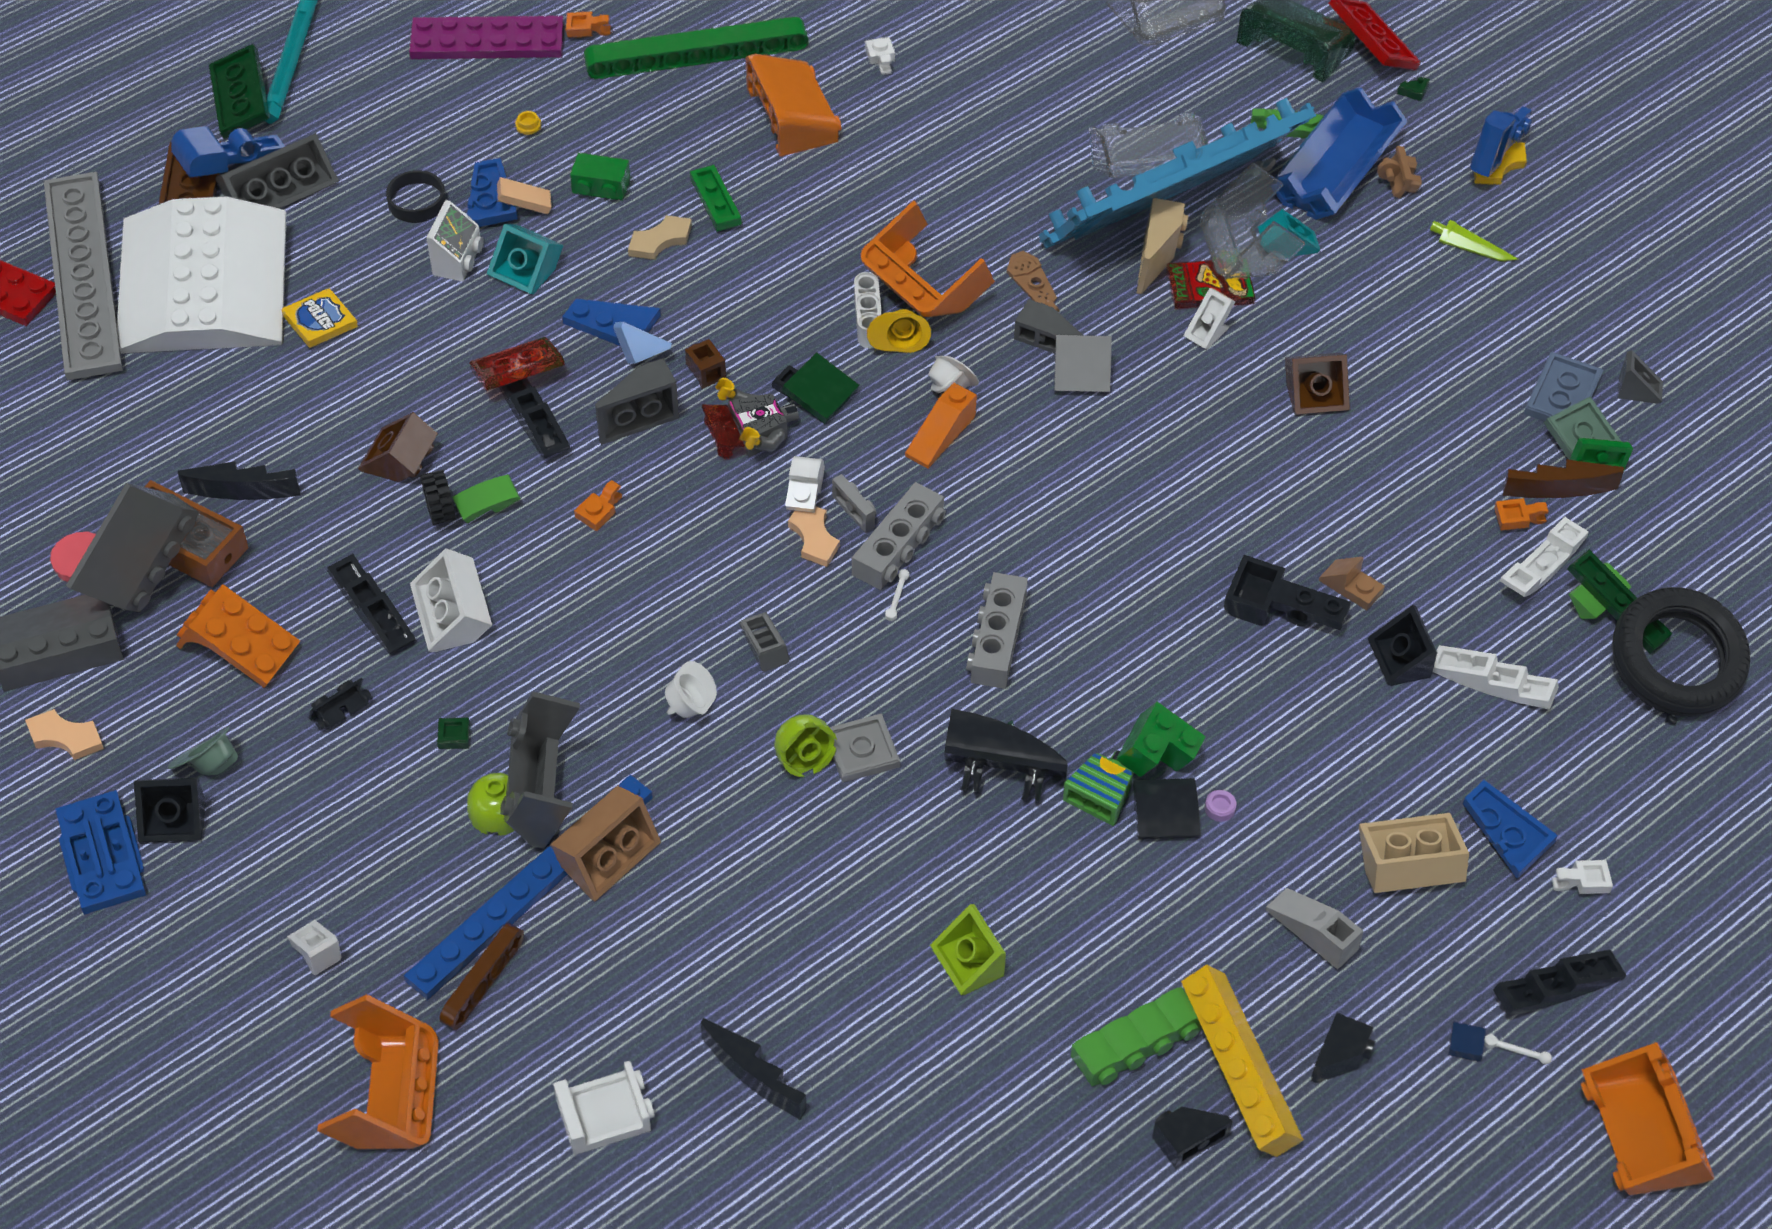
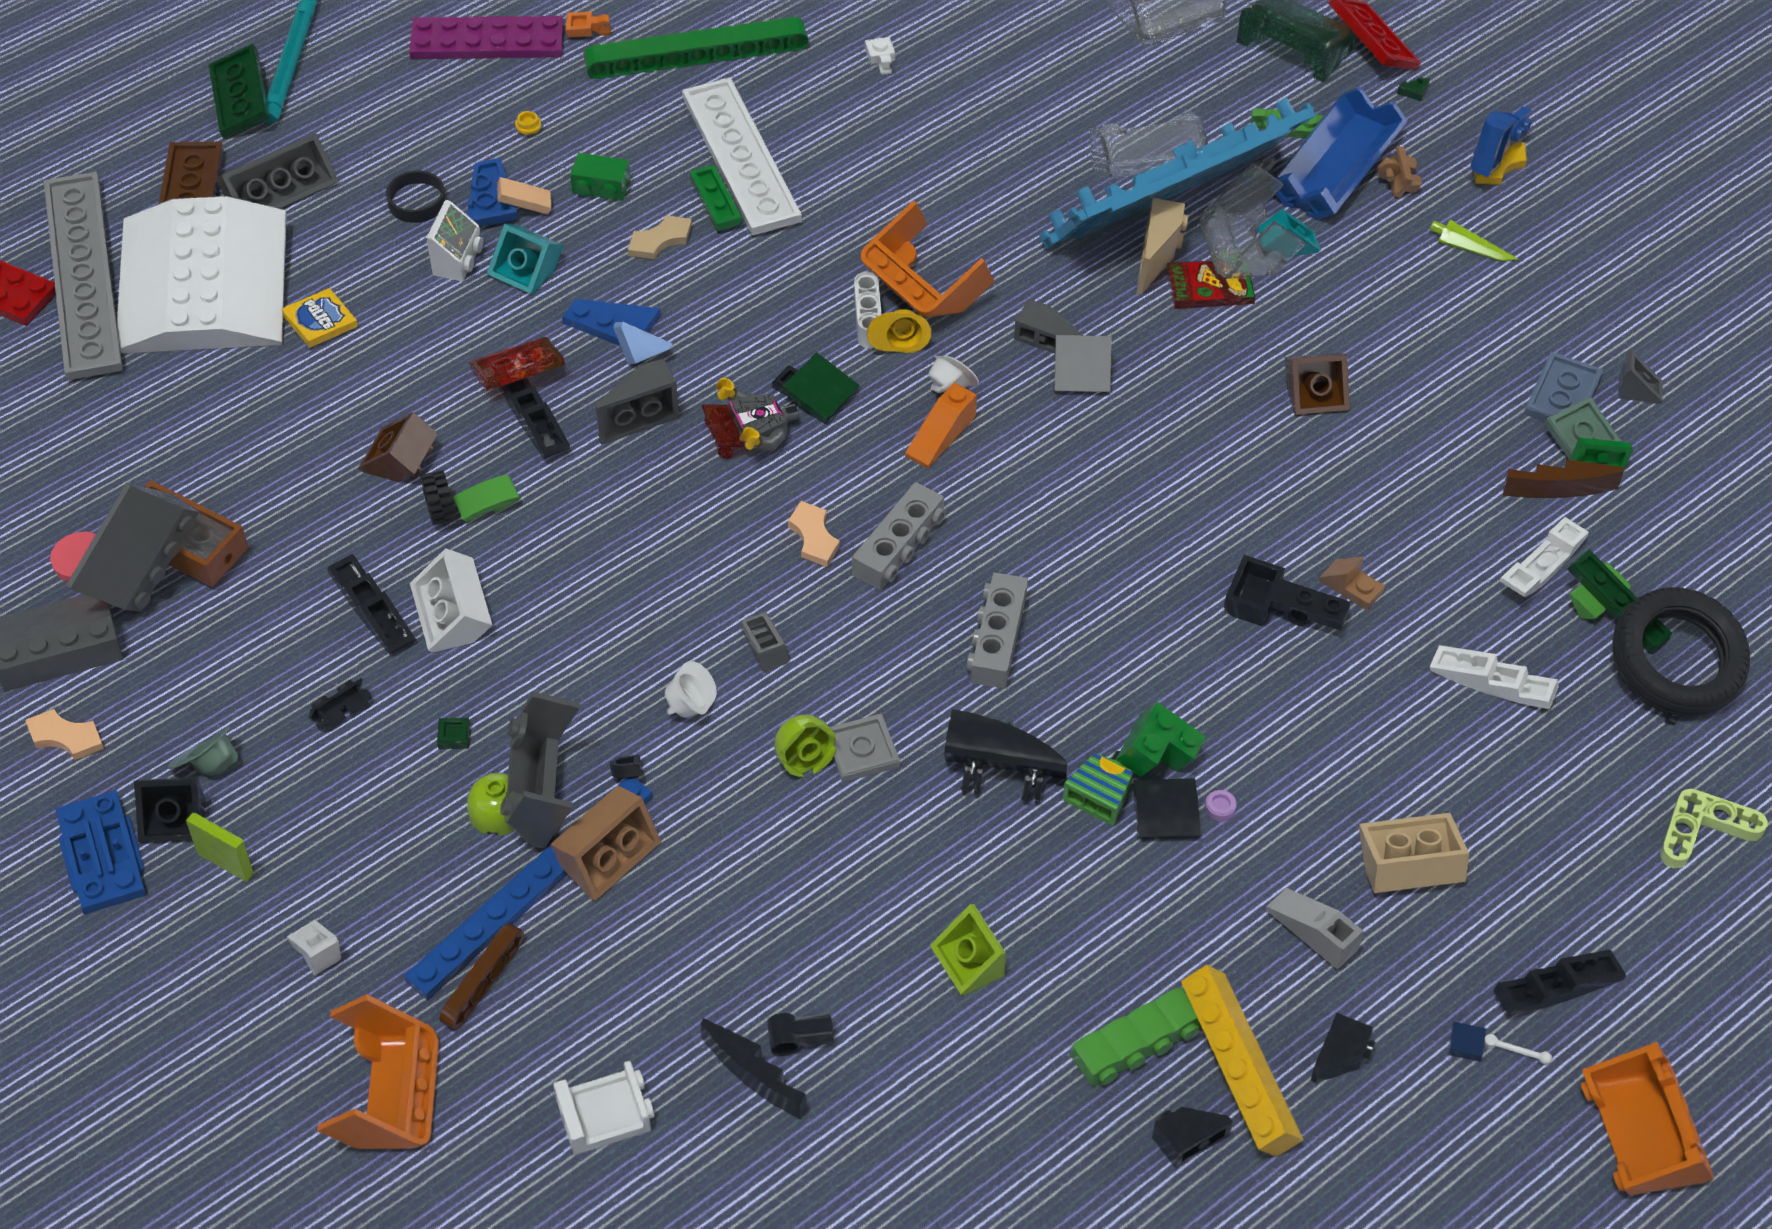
blue plate [171,126,285,177] -> none
orange bracket [176,584,300,688] -> none
black slope [178,461,301,500] -> none
orange plate [574,480,622,532] -> none
reddish brown brick [685,339,726,389] -> none
orange windscreen [746,54,841,157] -> none
white brick [785,456,825,513] -> none
light grey plate [832,474,876,533] -> none
white hinge [885,569,910,621] -> none
medium nougat piece [1007,251,1060,312] -> none
white slope [1183,288,1236,349] -> none
black slope [1368,605,1437,686] -> none
blue wing [1463,780,1558,879] -> none
orange plate [1494,498,1549,531] -> none
white plate [1552,860,1613,894] -> none
none -> lime tile [186,813,253,882]
none -> black tile [610,755,642,778]
none -> white plate [682,77,802,236]
none -> black piece [767,1013,834,1056]
none -> yellowish green beam [1660,789,1768,869]

